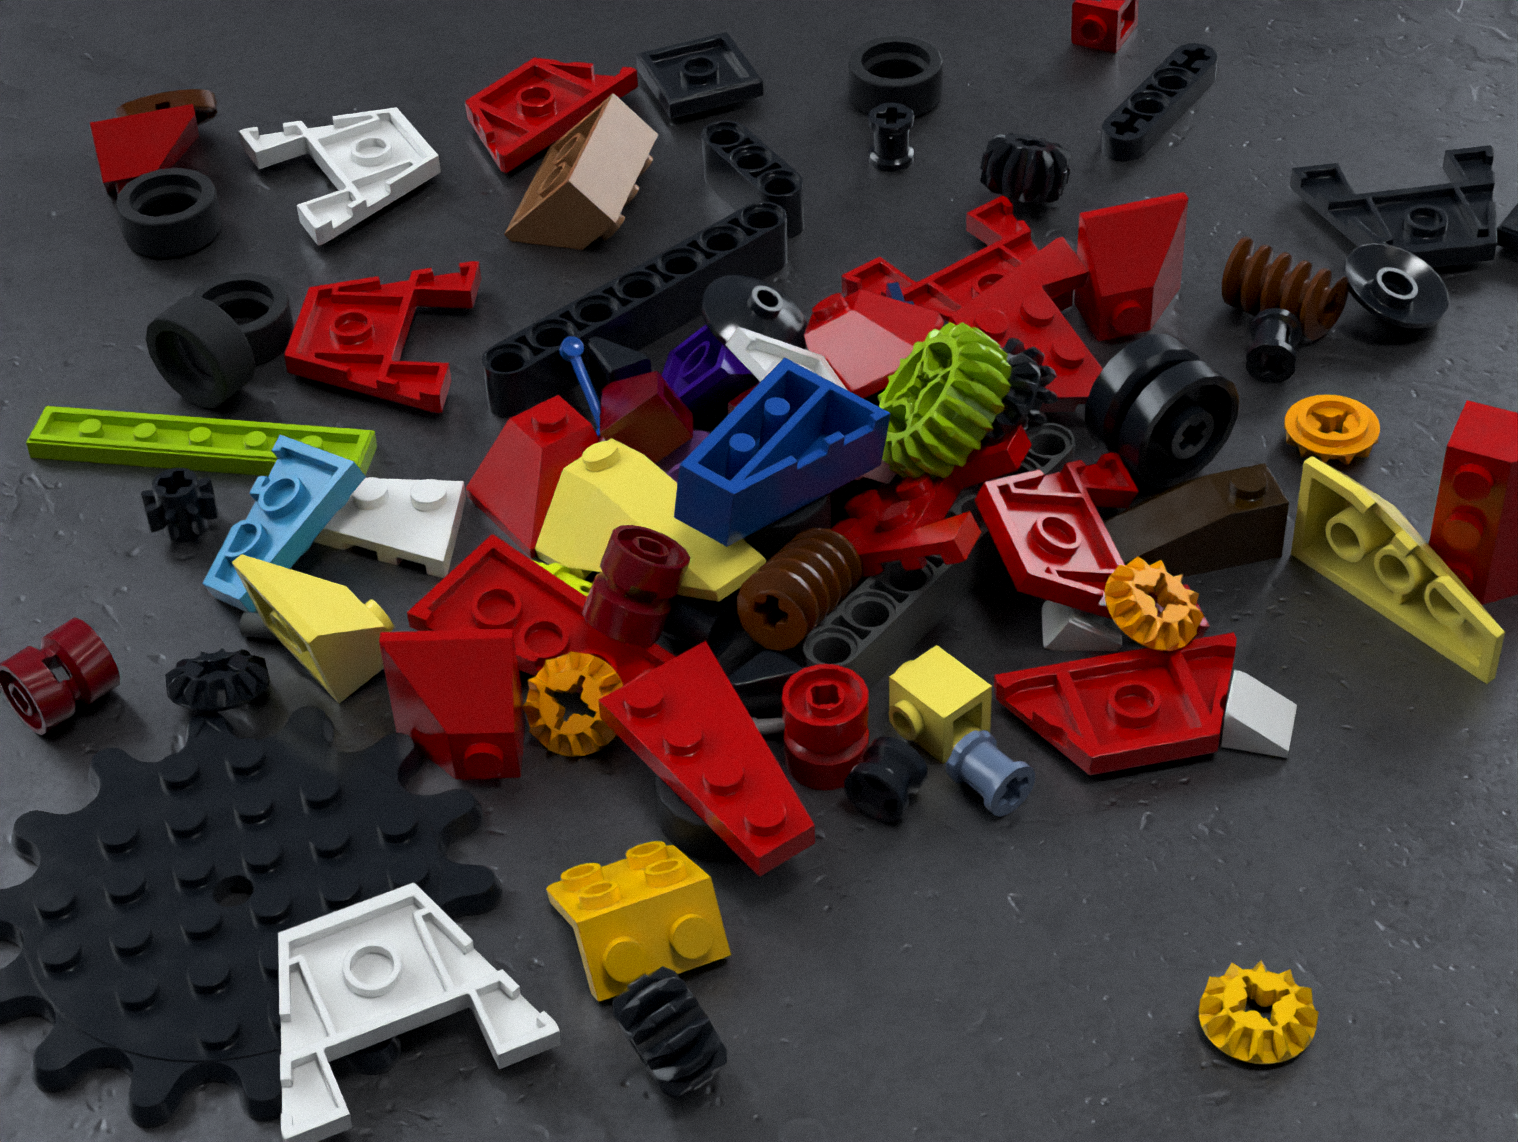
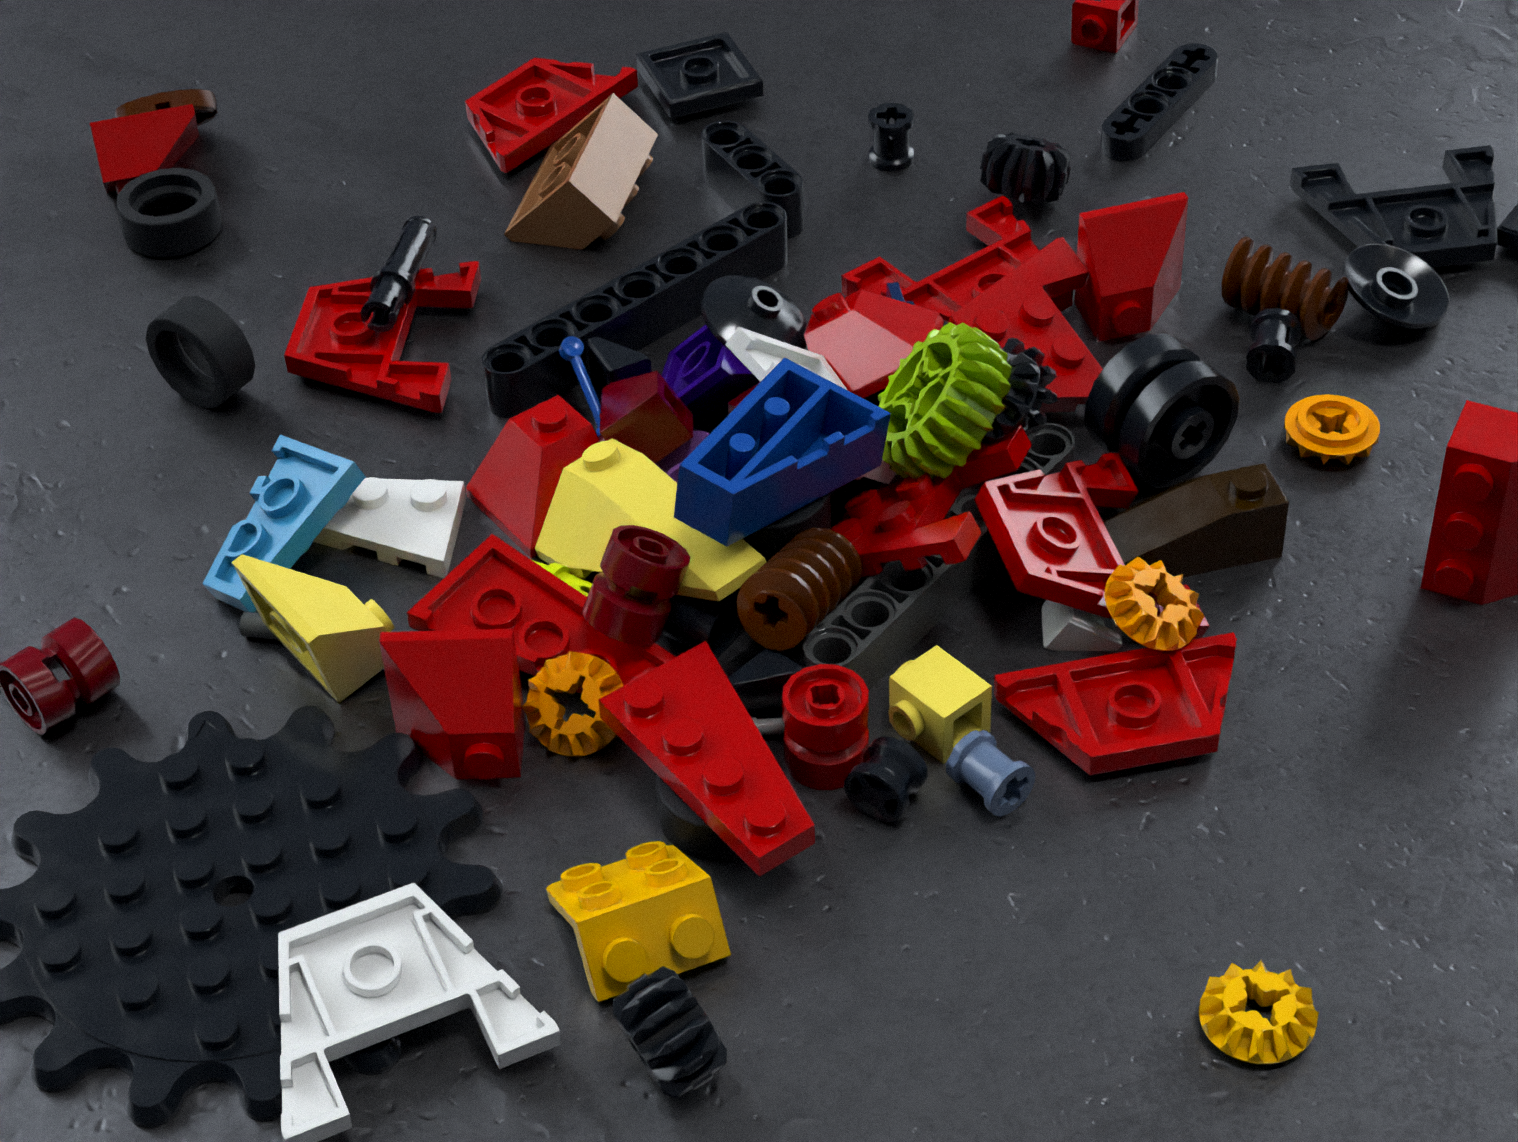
lime tile [26,406,377,476] -> none
black gear [141,468,219,542] -> none
black gear [165,648,270,712] -> none
black tyre [190,273,294,365] -> none
white wing [239,107,441,245] -> none
black tyre [848,36,943,119] -> none
white slope [1221,670,1297,758] -> none
light yellow wedge [1291,456,1505,684] -> none
none -> black pin [360,216,437,332]

